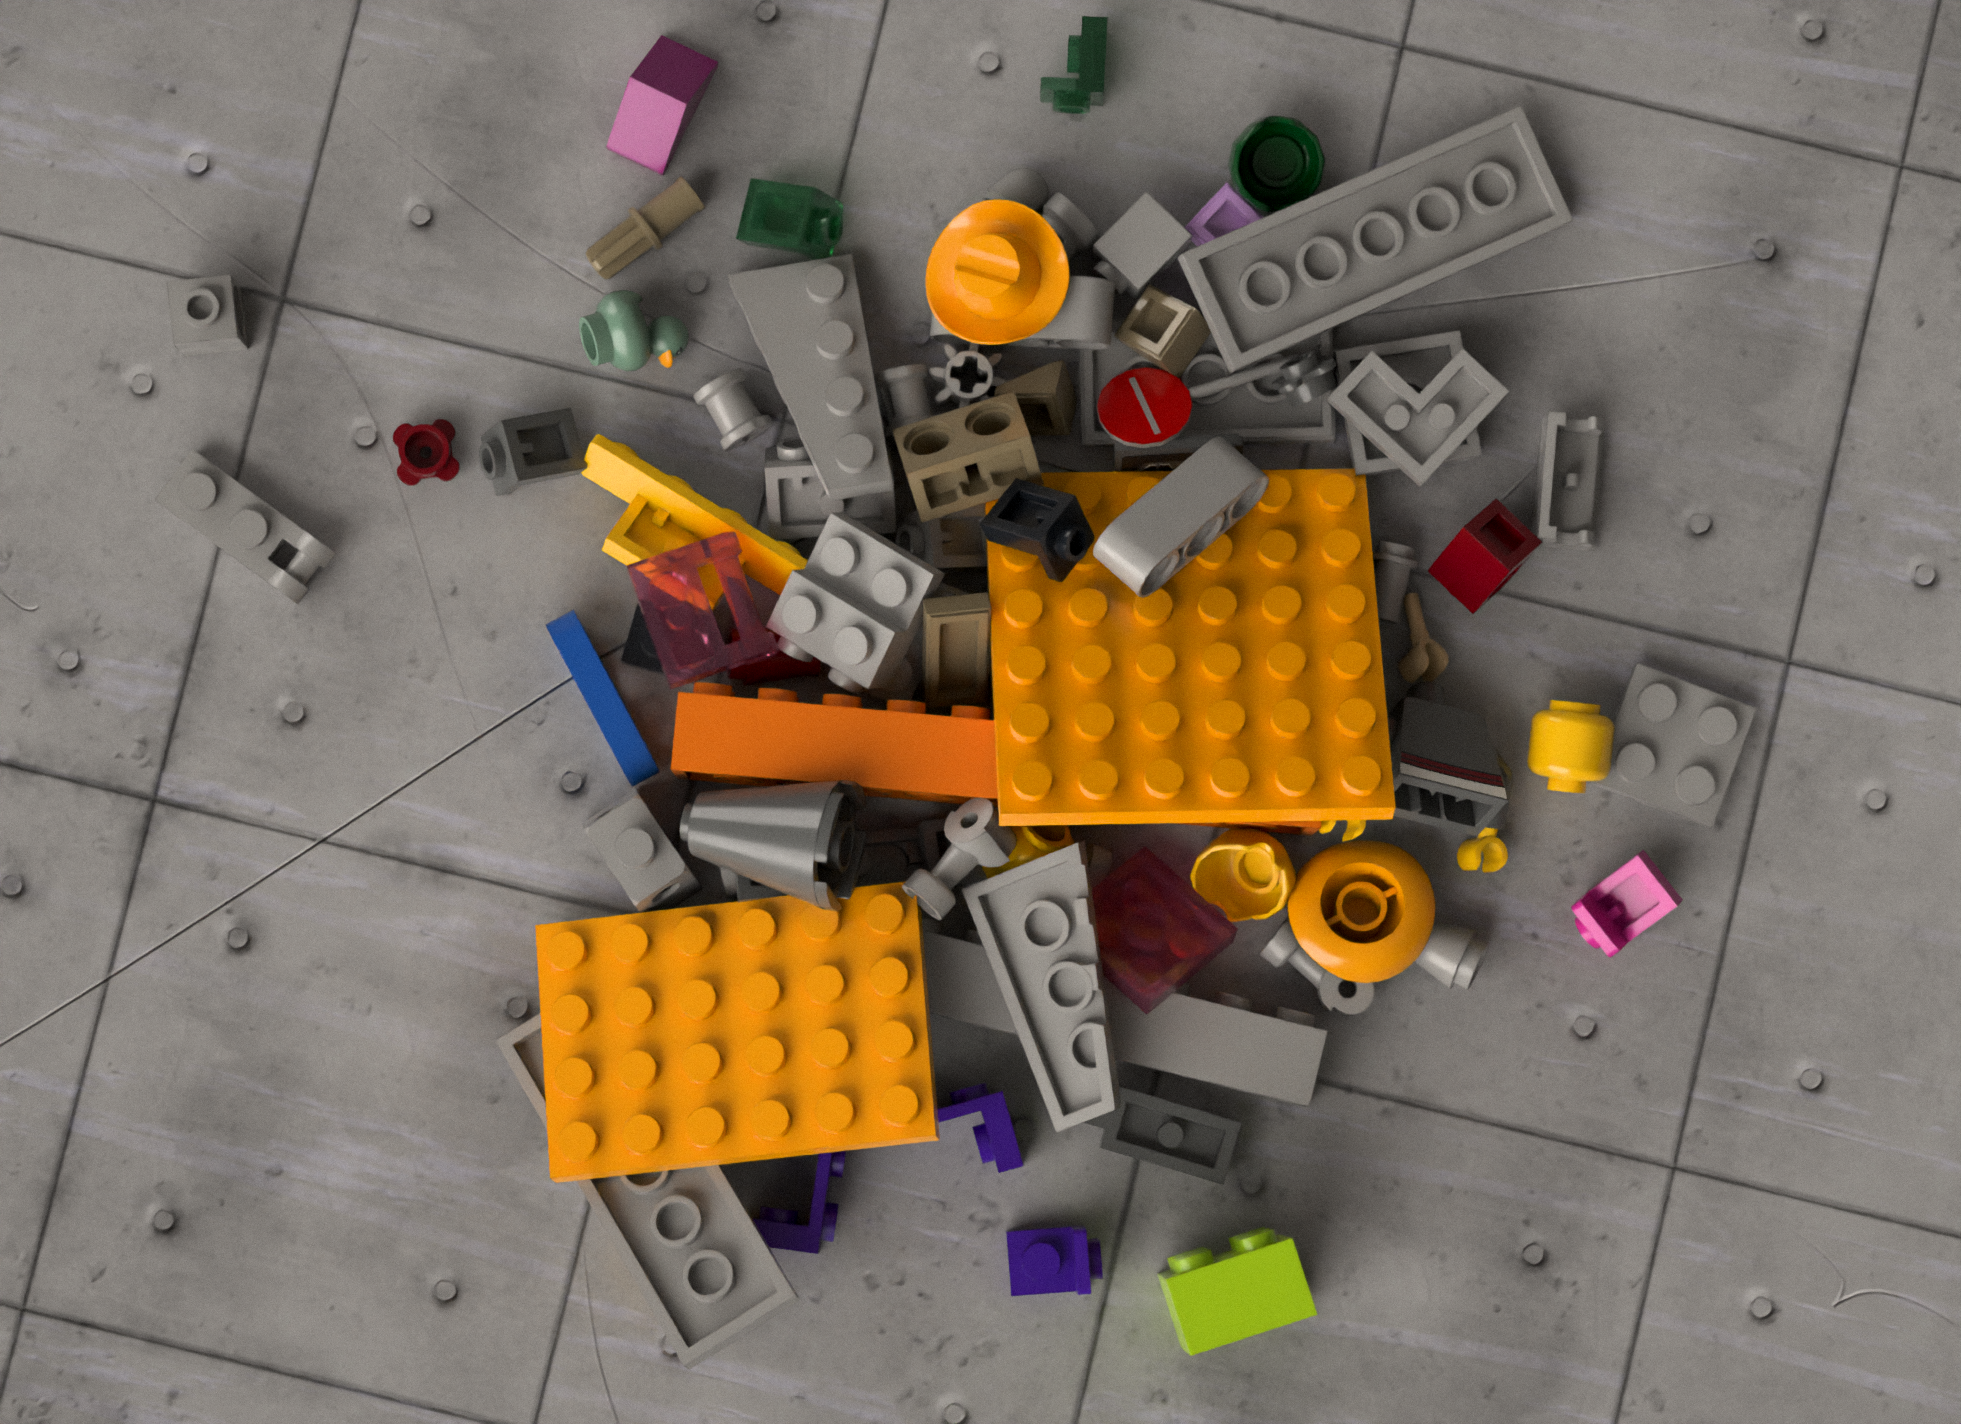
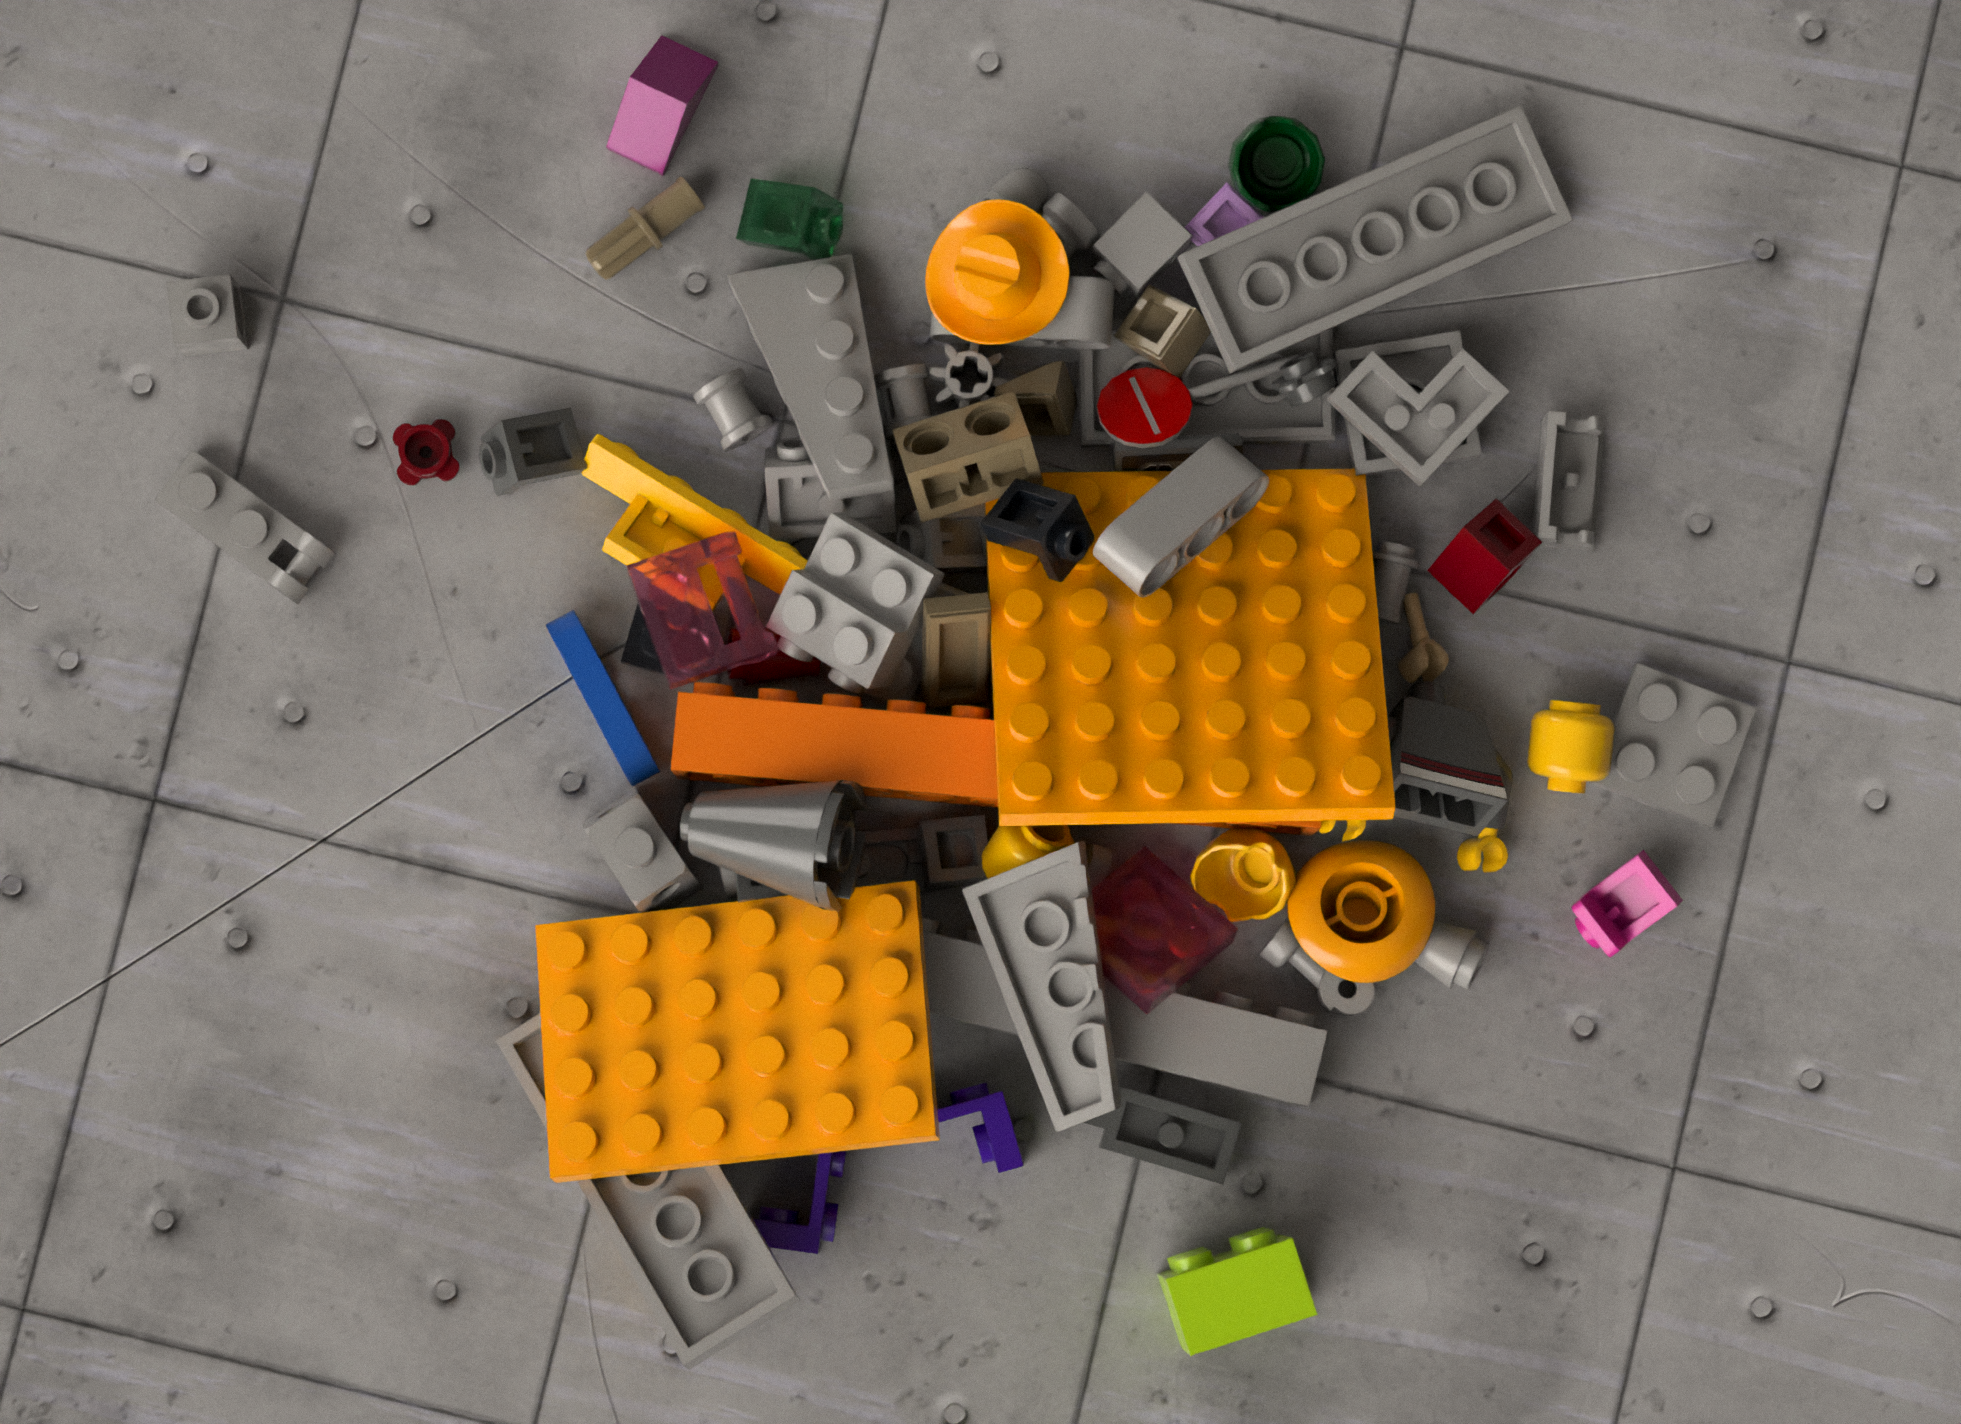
sand green animal [579,290,689,372] -> none
light grey leg [902,798,1017,920] -> none
dark purple bracket [1006,1225,1103,1296] -> none
clear green bracket [1040,16,1108,114] -> none

